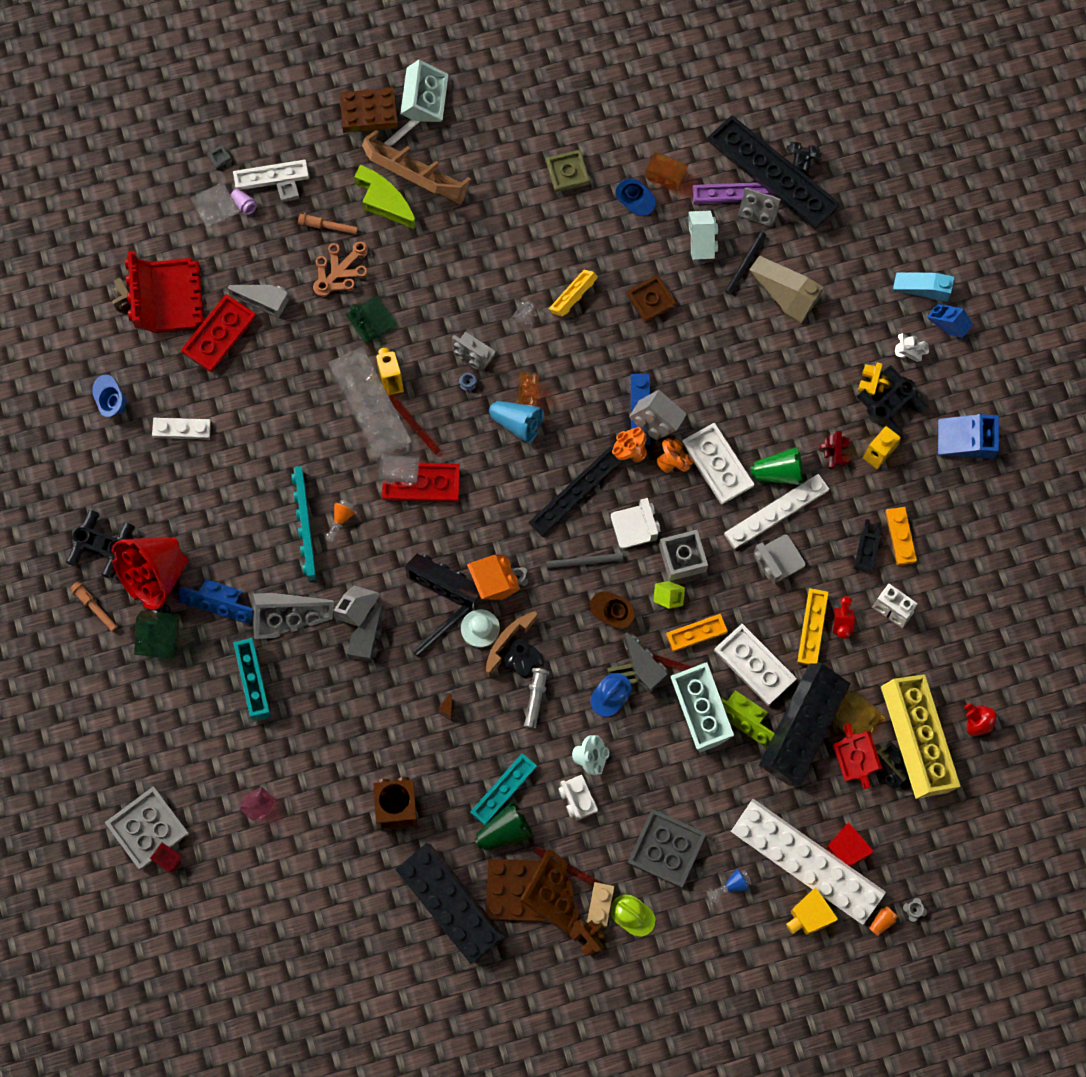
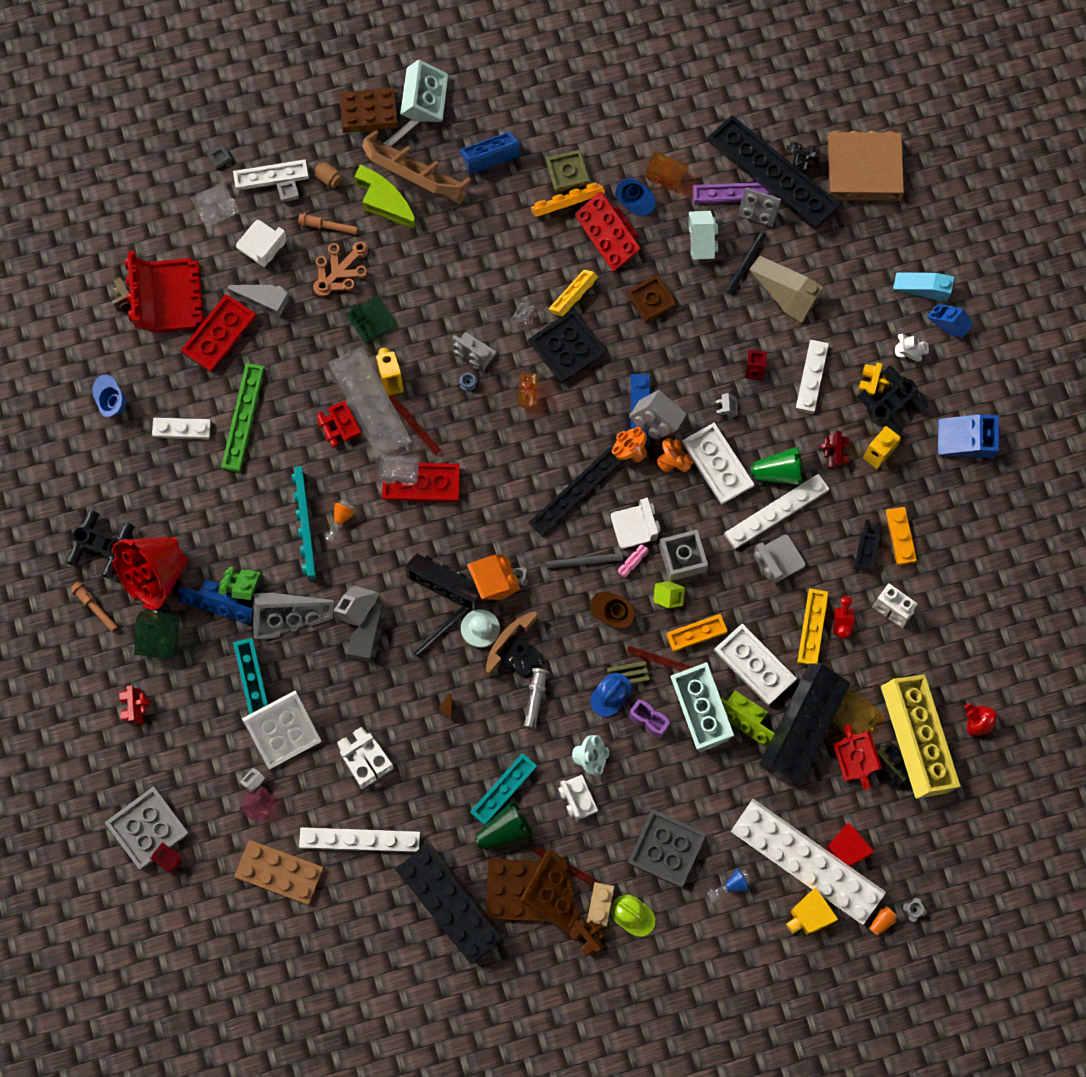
lavender cone [231,189,257,215] -> none
reddish brown brick [373,777,418,830] -> none
dark azure cone [489,401,544,443] -> none
dark grey slope [624,632,667,694] -> none
none -> red hips [119,685,152,724]
none -> bright green plate [218,567,260,600]
none -> bright green tile [221,363,265,473]
none -> medium nougat plate [234,840,324,906]
none -> white bracket [236,220,287,267]
none -> light grey plate [240,768,265,792]
none -> white plate [242,691,322,769]
none -> white plate [299,828,420,853]
none -> medium nougat brick [314,162,342,188]
none -> red plate [316,400,361,448]
none -> white hips [337,727,393,790]
none -> blue slope [459,132,520,174]
none -> black plate [528,309,606,384]
none -> light orange plate [531,183,605,217]
none -> red bracket [574,192,641,271]
none -> bright pink axle [618,545,649,578]
none -> medium lavender brick [629,700,670,739]
none -> light grey tile [716,393,738,417]
none -> dark red bracket [745,350,767,380]
none -> white plate [795,340,829,414]
none -> medium nougat panel [826,131,904,201]

